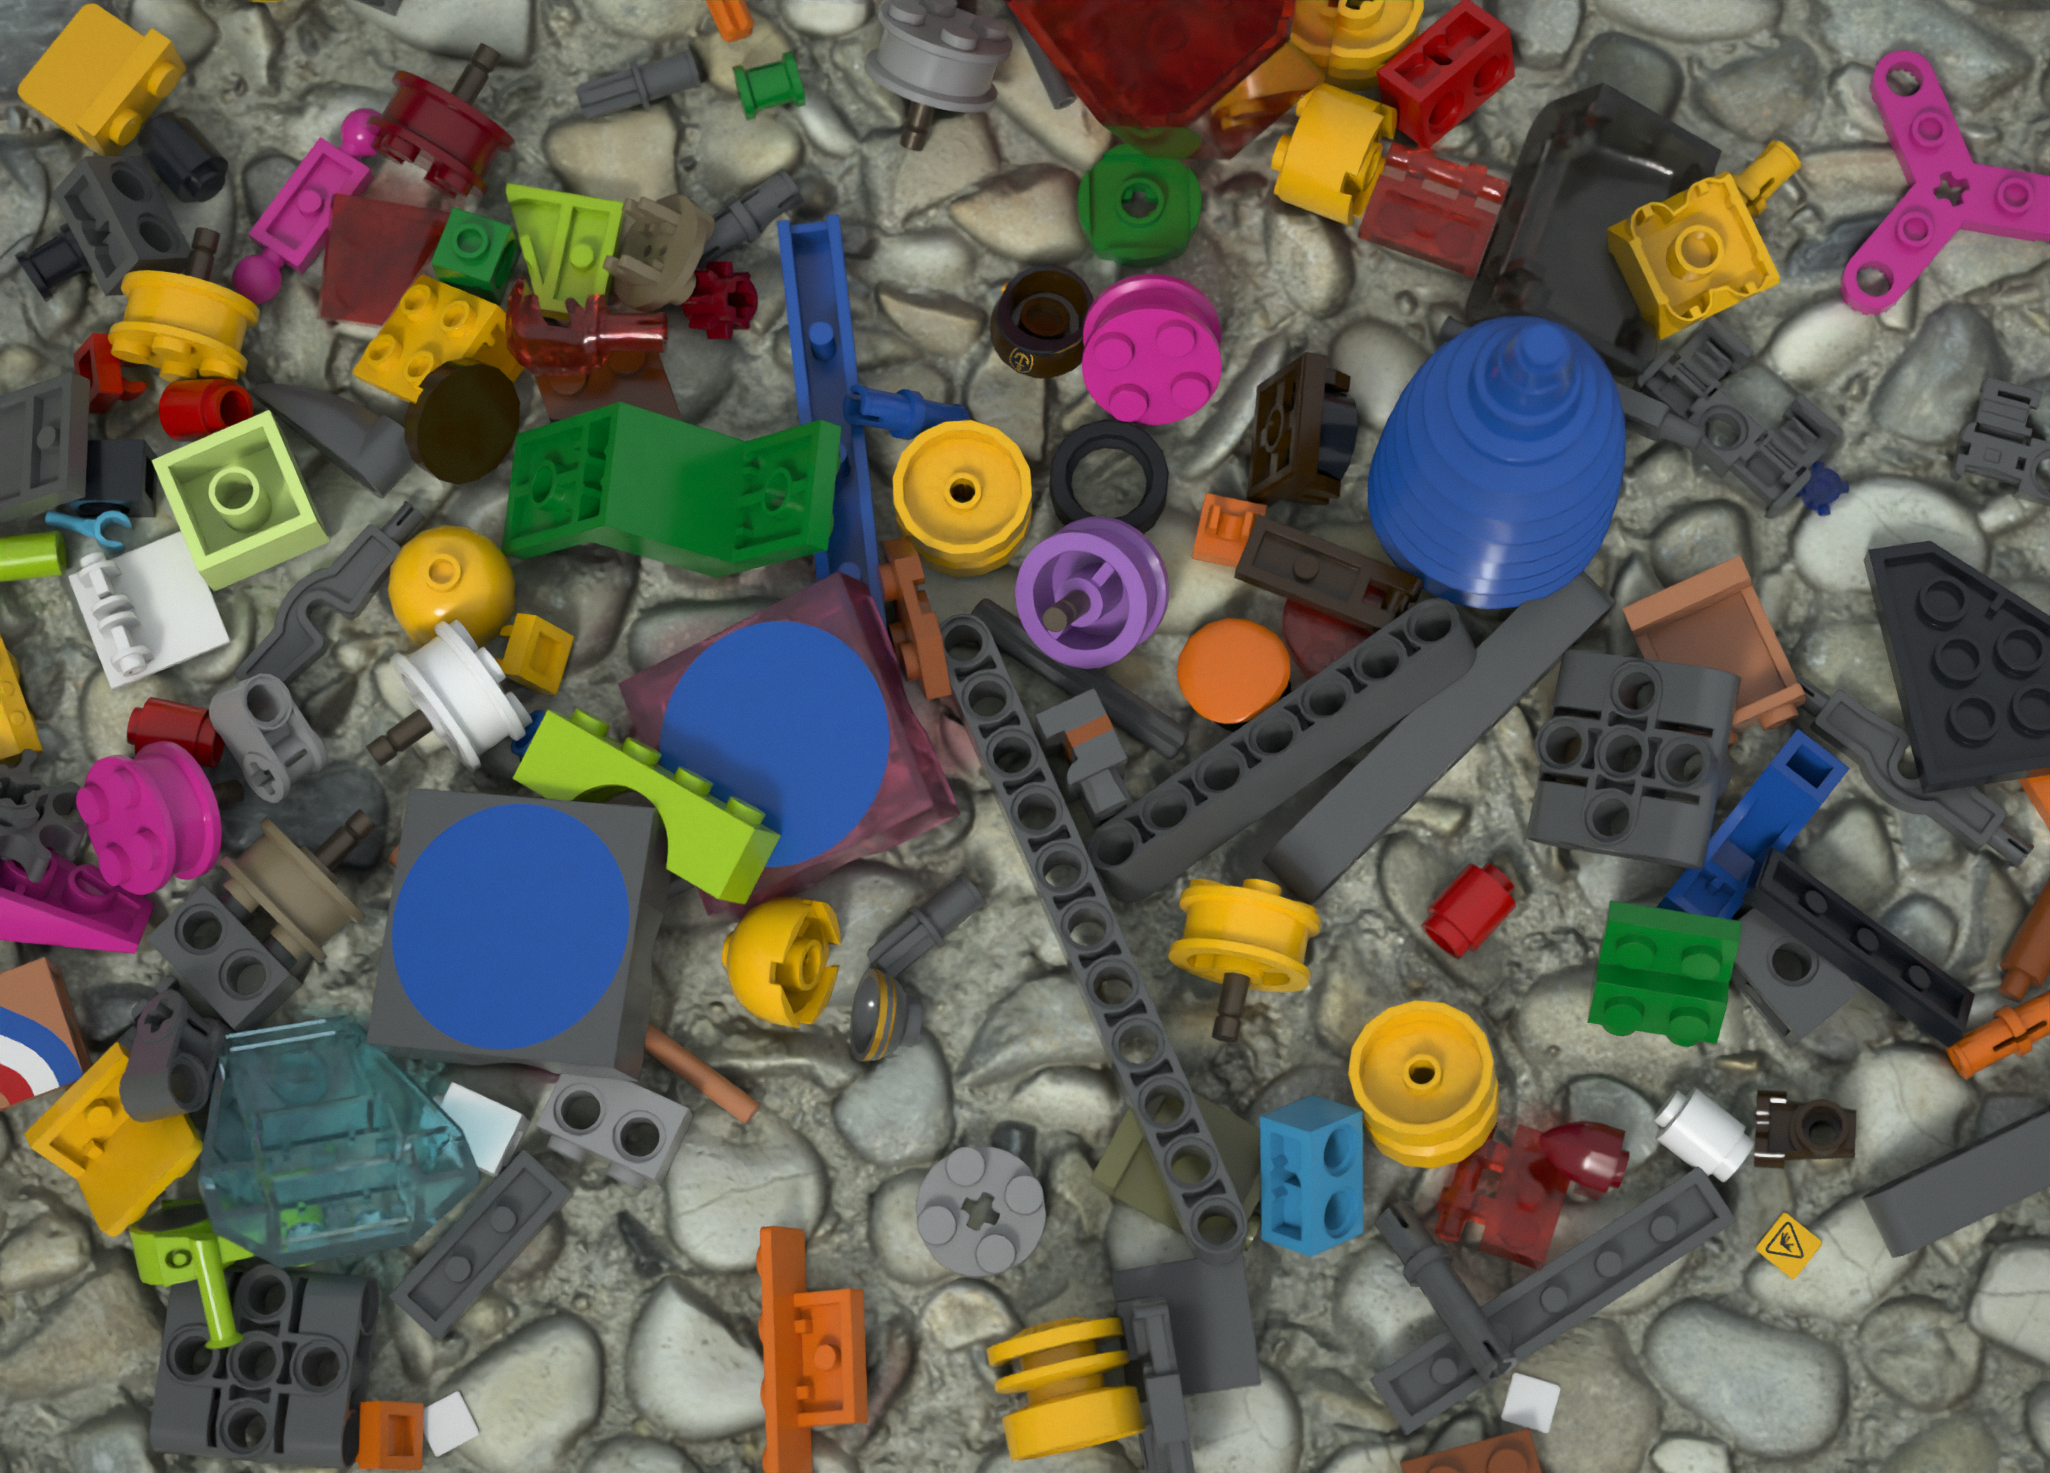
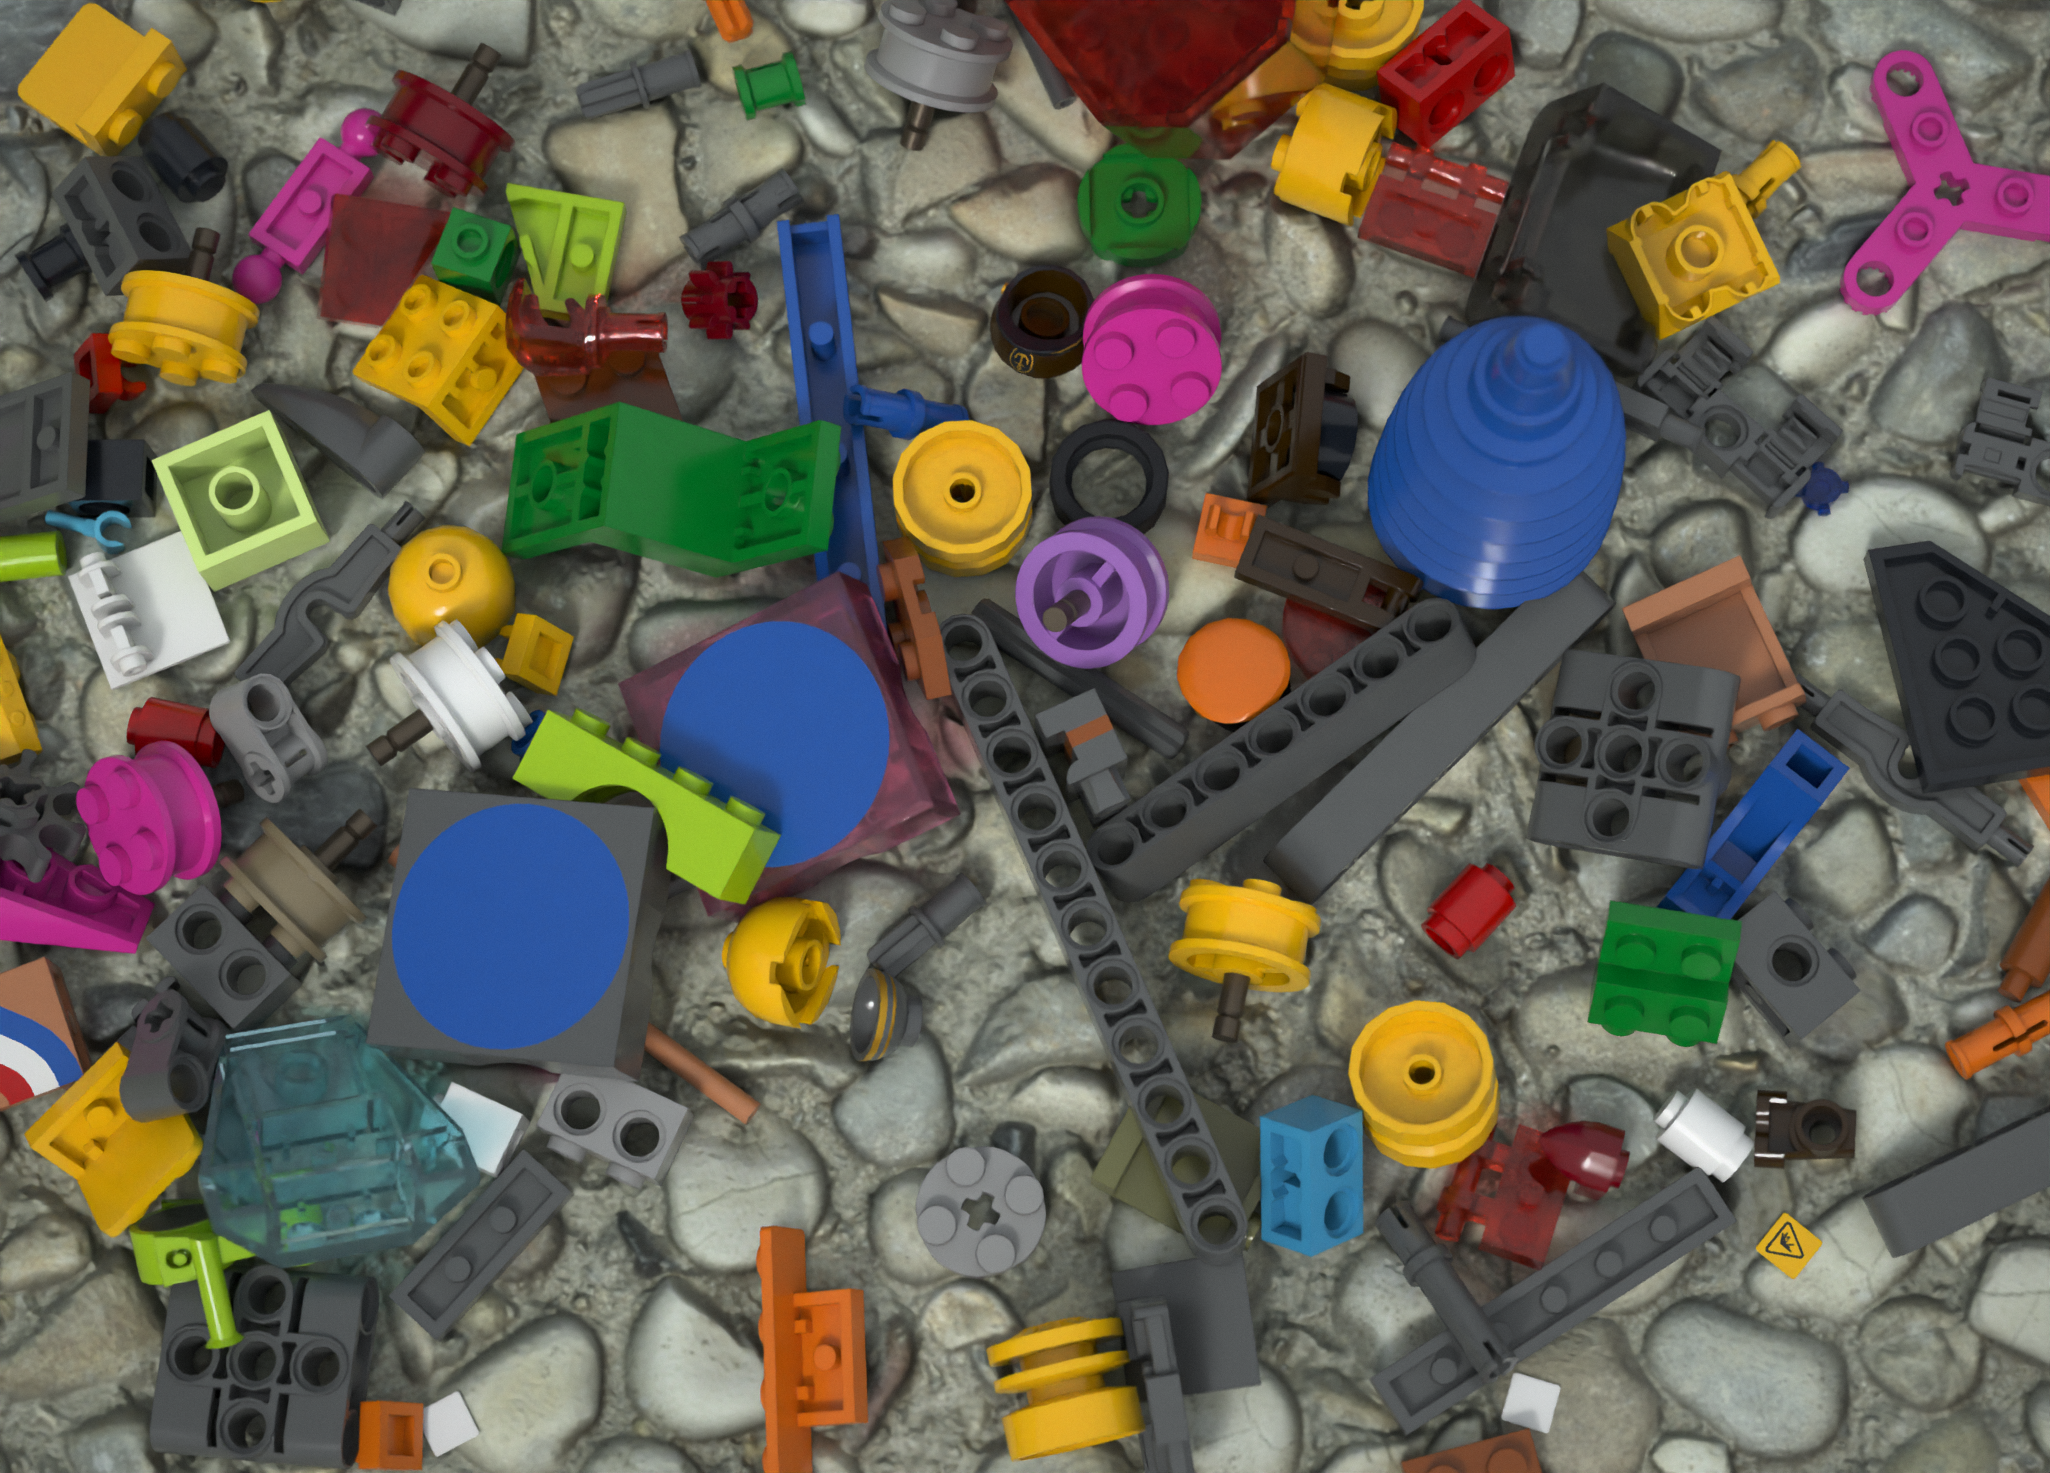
red brick [159,378,253,442] -> none
dark brown tile [405,357,520,485] -> none
dark tan plate [602,194,715,313] -> none
black tile [1742,846,1975,1048] -> none

